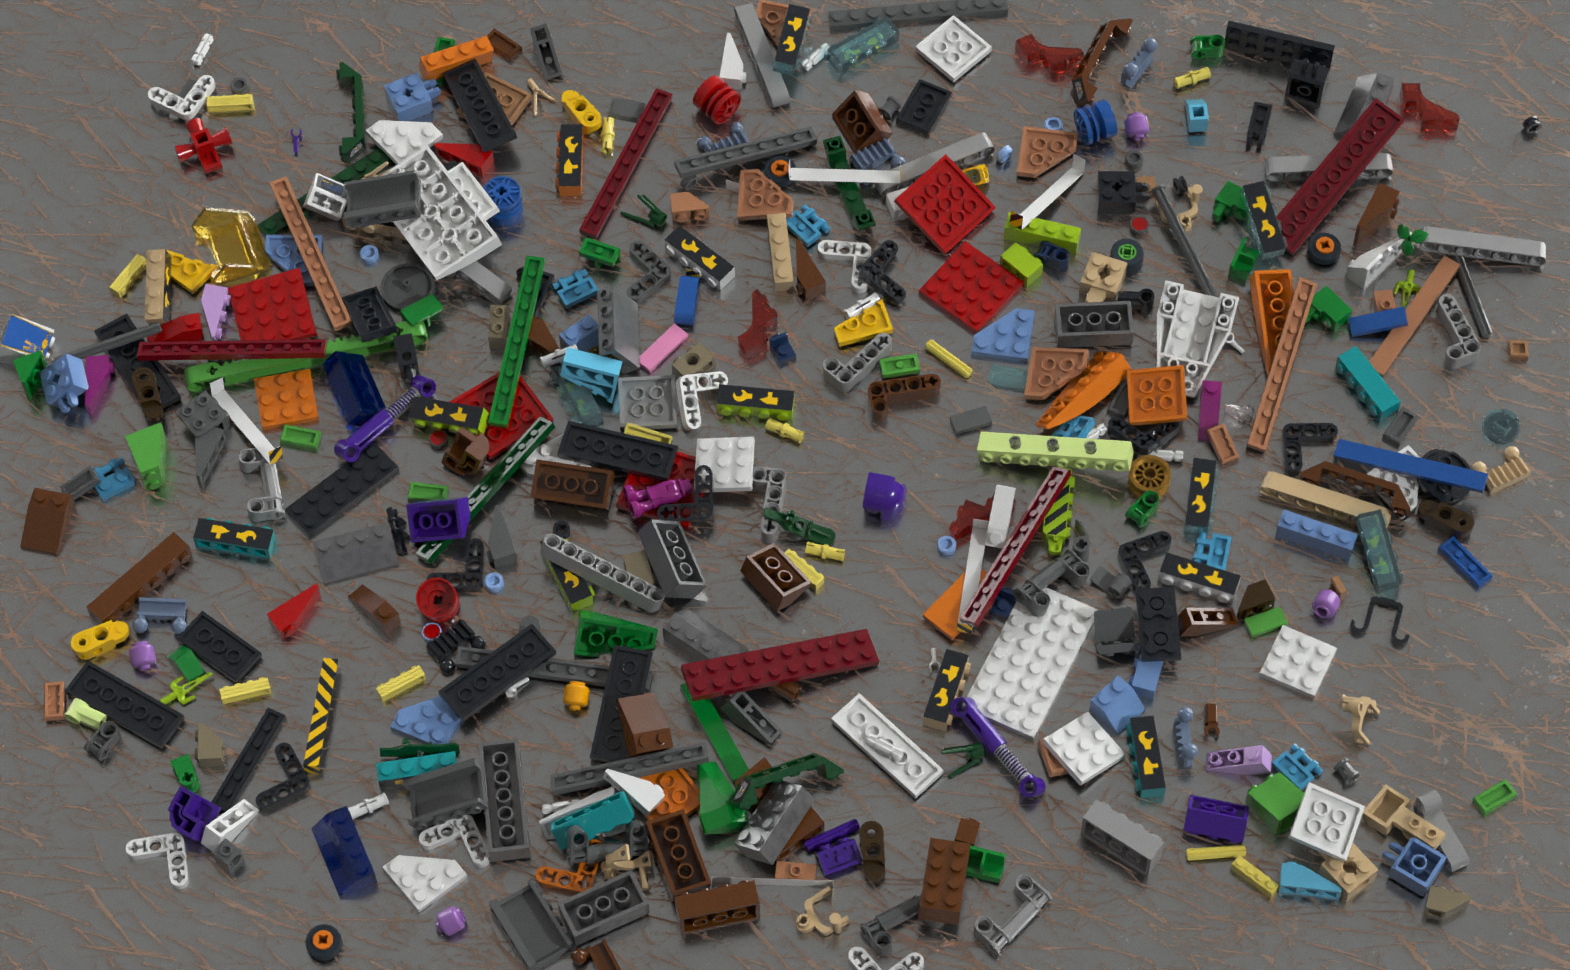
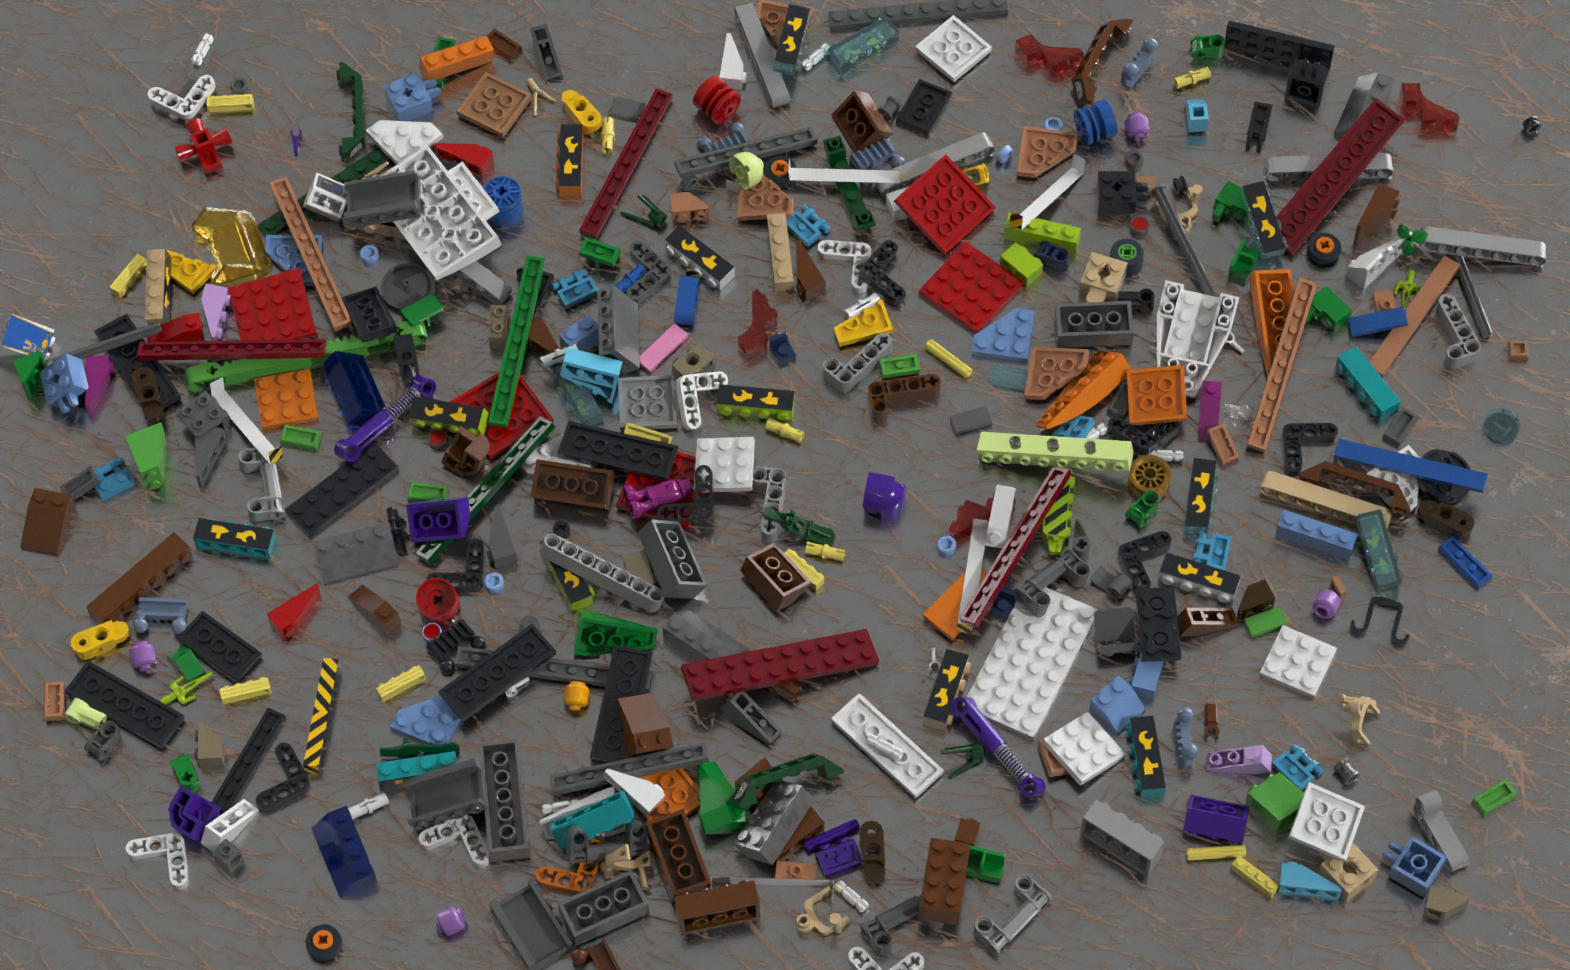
white plate [382,855,468,913] -> none
black plate [442,59,517,153] -> none
green tile [680,683,749,784] -> none
tan plate [1362,784,1446,850] -> none
tan gear [1471,446,1531,495] -> none
none -> blue pin [615,264,646,293]
none -> yellowish green cylinder [729,152,764,190]
none -> white axle [834,880,869,913]

